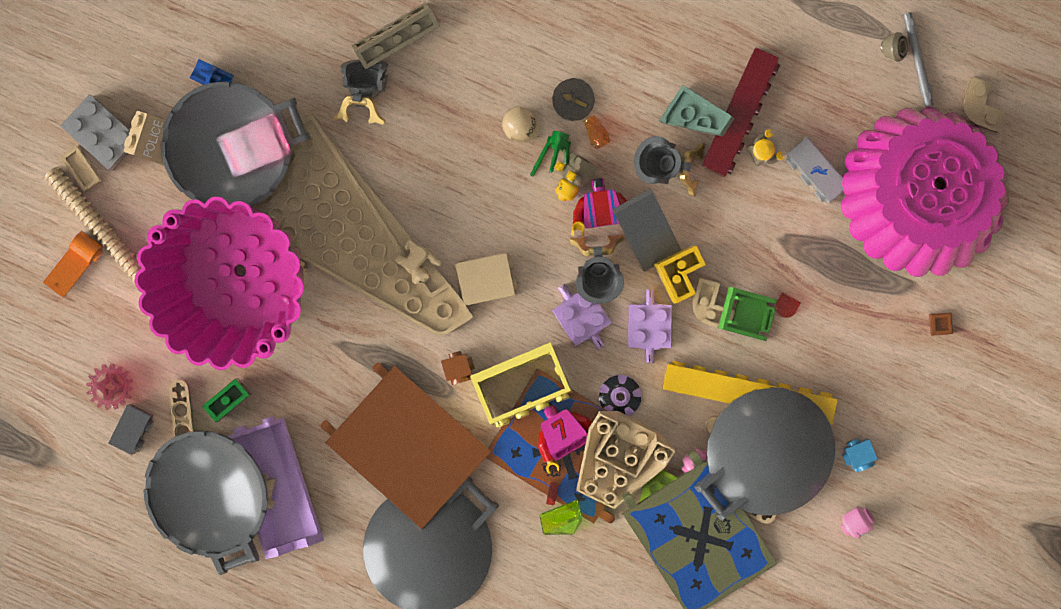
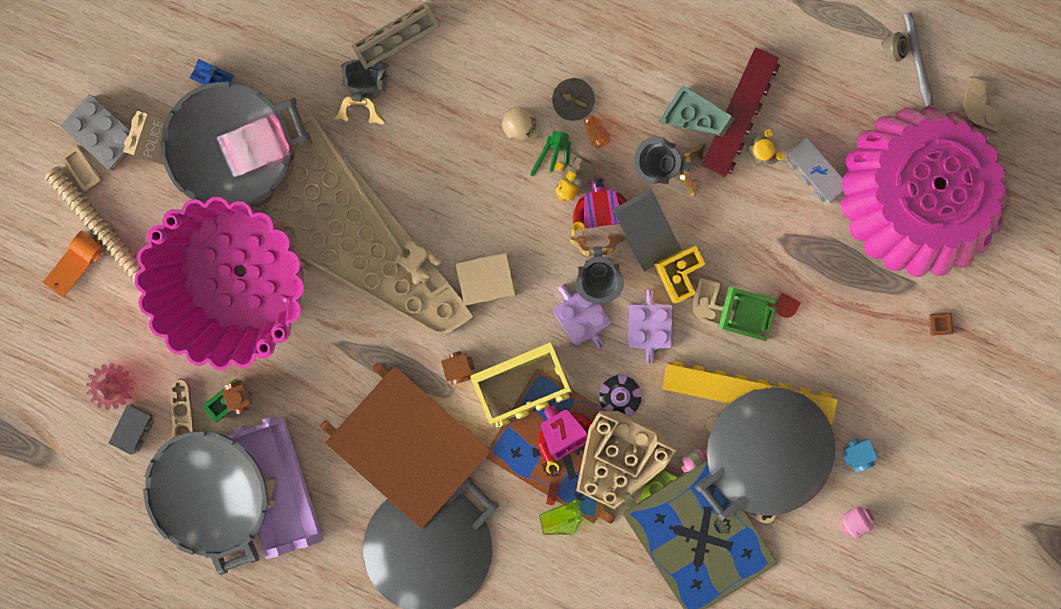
none -> dark orange brick [222,380,253,414]

